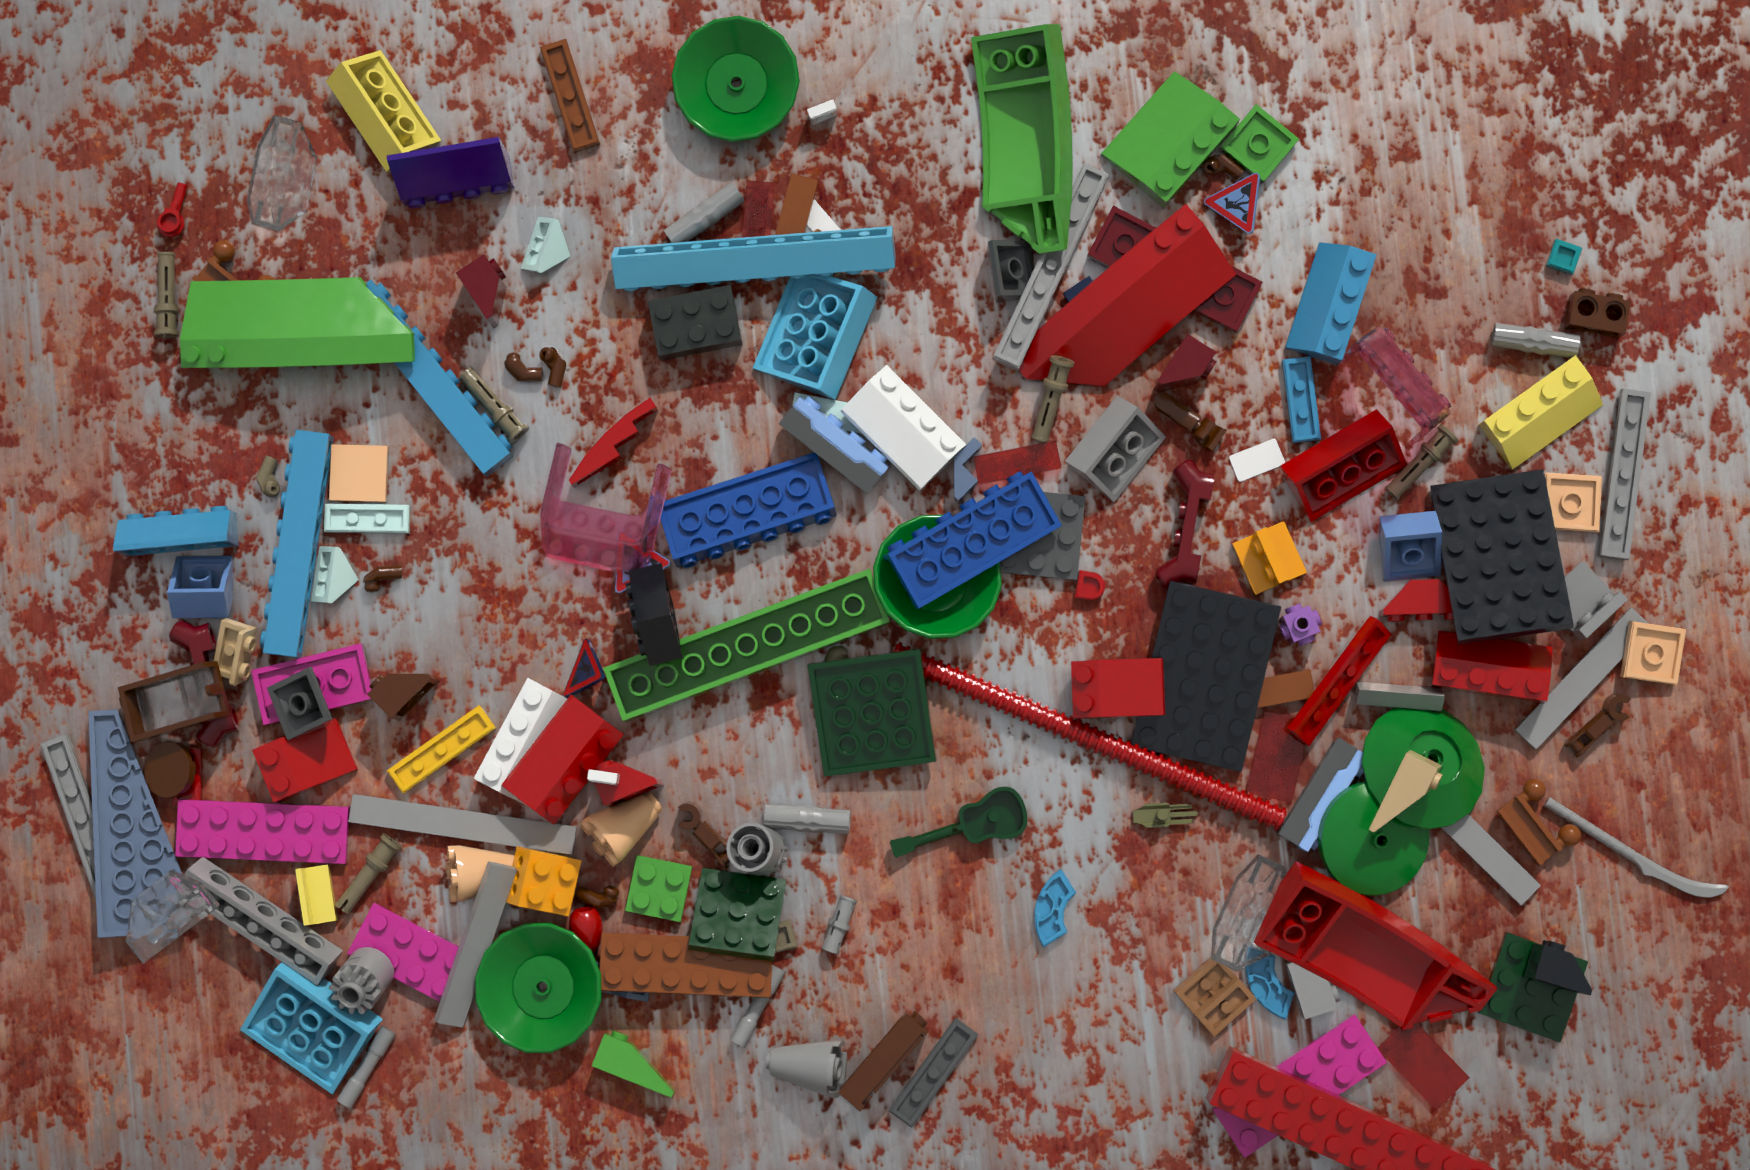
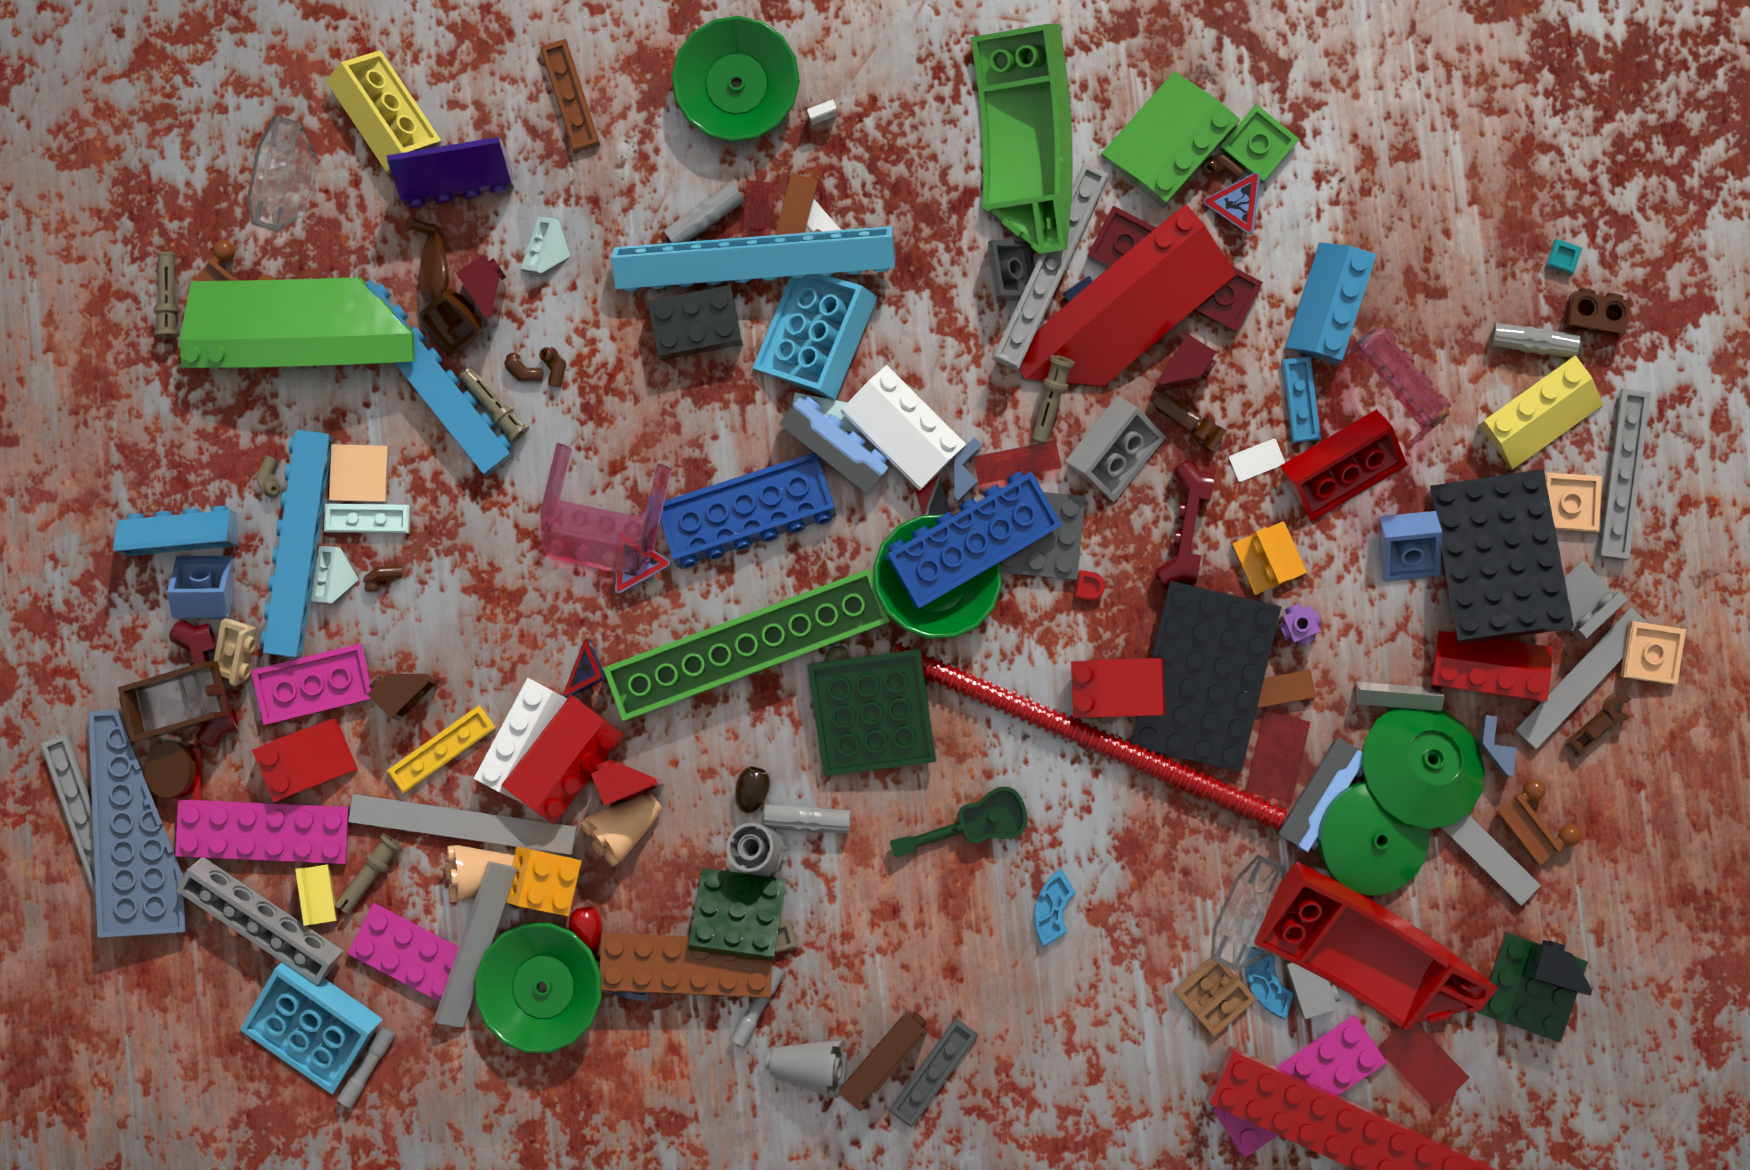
clear wedge [125,870,220,964] -> none
red plate [157,182,188,238] -> none
dark grey slope [267,667,333,740] -> none
light grey gear [329,947,394,1014] -> none
red slope [569,398,658,488] -> none
reddish brown arm [575,885,619,909] -> none
white tile [587,769,620,785] -> none
bright green slope [592,1030,675,1098] -> none
black brick [625,563,683,666] -> none
bright green plate [625,855,693,922] -> none
reddish brown piece [678,801,730,869] -> none
light grey pin [821,895,857,954] -> none
olive piece [1133,803,1198,828] -> none
red plate [1287,616,1392,746] -> none
tan slope [1369,750,1443,832] -> none
red slope [1379,579,1453,622] -> none
dark tan pin [1385,424,1459,500] -> none
light grey piece [1543,797,1729,898] -> none
none -> reddish brown piece [405,216,483,354]
none -> dark brown animal [735,766,770,813]
none -> sticker [913,474,952,515]
none -> sand blue slope [1478,715,1517,777]

